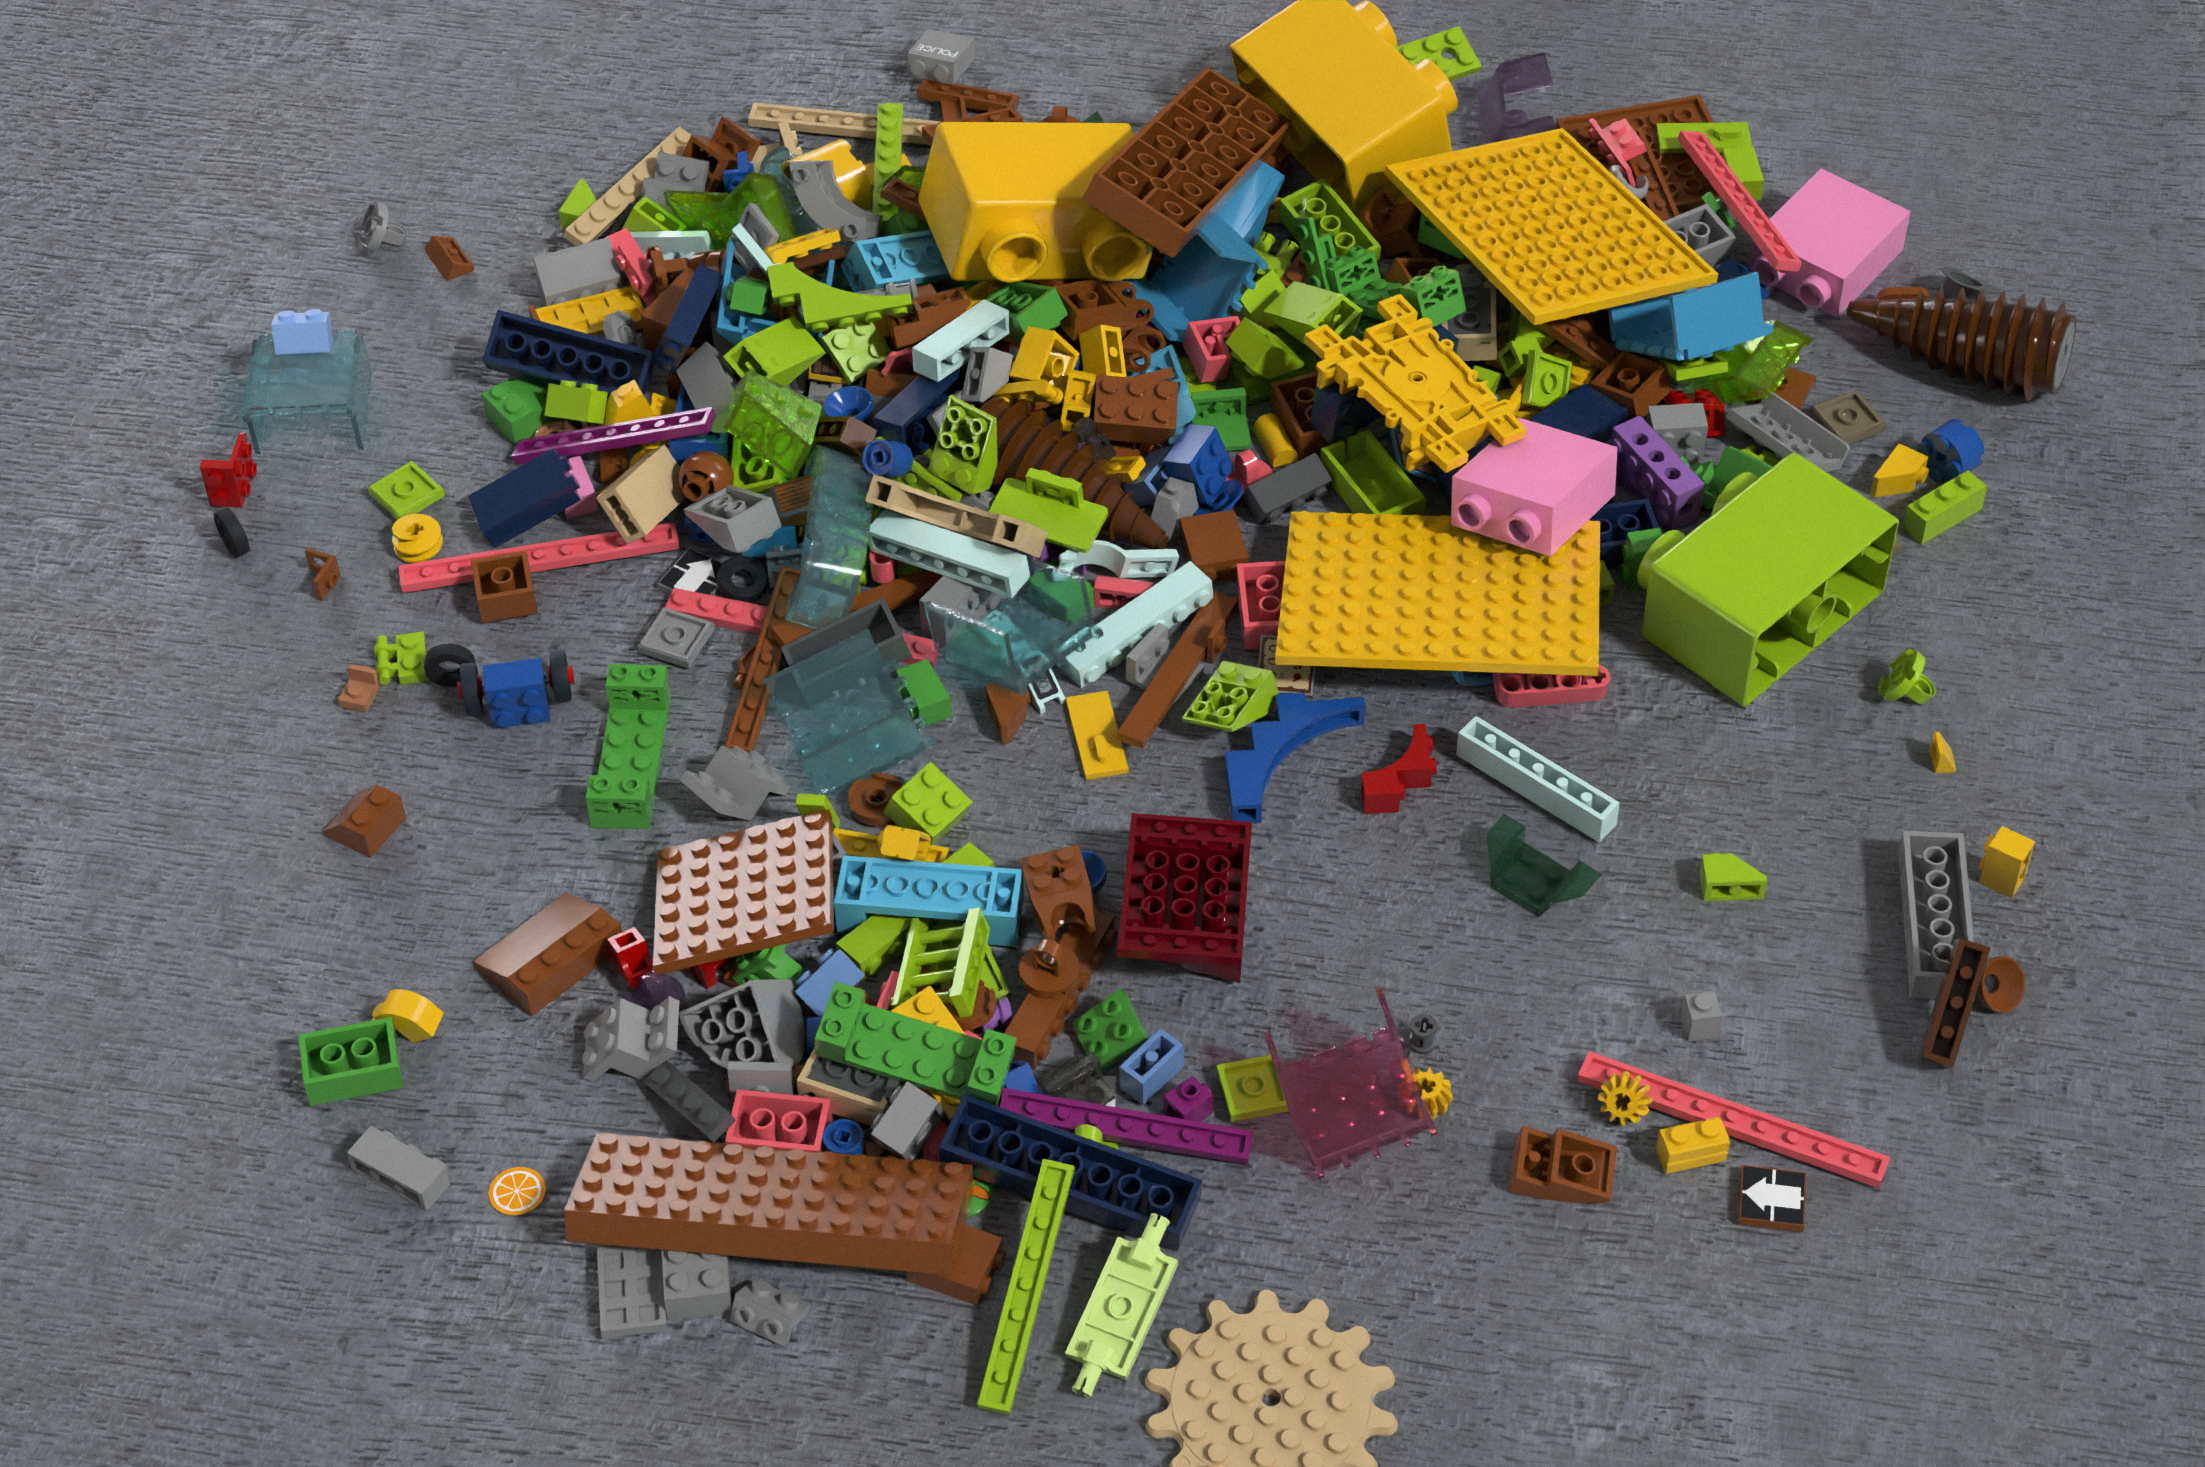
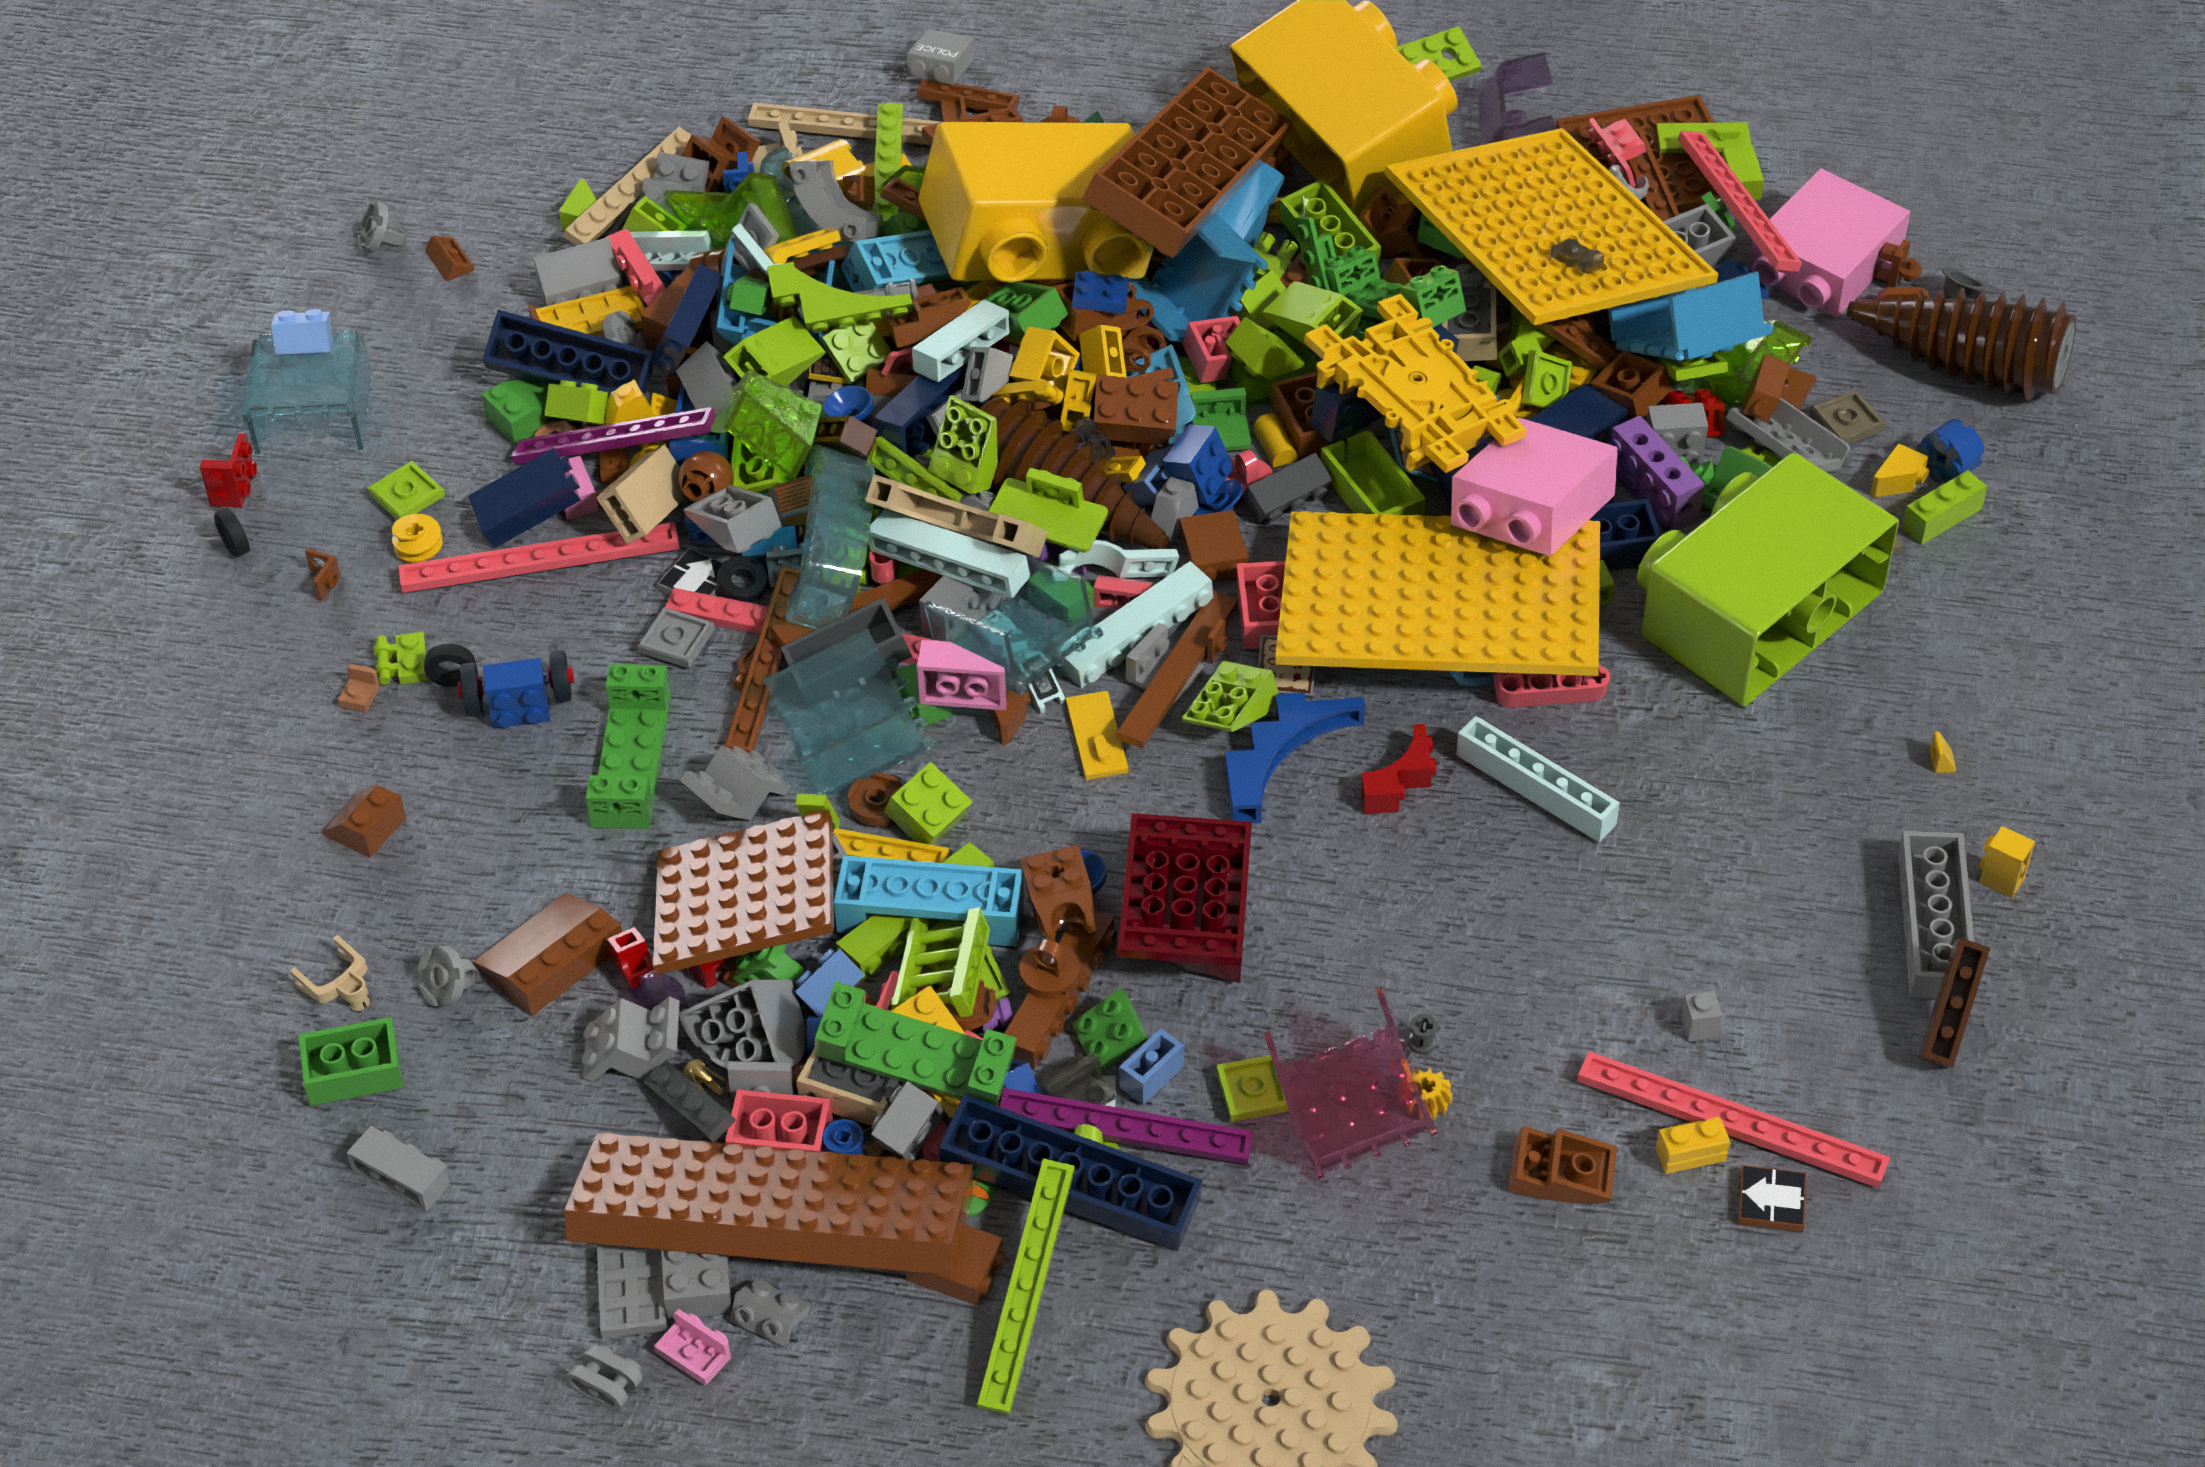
yellow brick [371,989,444,1043] -> none
dark orange brick [471,550,538,623] -> none
light orange sticker [488,1167,546,1215] -> none
dark orange tile [646,245,690,299] -> none
blue wheel [863,439,913,478] -> none
yellow brick [877,825,931,862] -> none
yellowish green plate [1065,1213,1178,1398] -> none
magenta brick [1163,1076,1213,1122] -> none
clear green piece [1487,814,1602,917] -> none
yellow gear [1598,1071,1653,1126] -> none
bright green brick [1619,528,1662,591] -> none
lime slope [1699,853,1767,901] -> none
lime tile [1877,649,1936,704] -> none
dark orange piece [1977,956,2025,1013] -> none
none -> tan piece [290,935,370,1011]
none -> light grey tile [418,945,479,1007]
none -> light grey brick [566,1344,643,1411]
none -> bright pink bracket [654,1309,731,1386]
none -> pearl gold piece [683,1059,726,1095]
none -> dark orange bracket [842,175,875,203]
none -> bright pink slope [917,640,1007,710]
none -> blue plate [1072,271,1129,314]
none -> clear smoke plate [1550,238,1604,274]
none -> dark orange slope [1742,354,1790,422]
none -> dark orange hips [1876,239,1922,288]

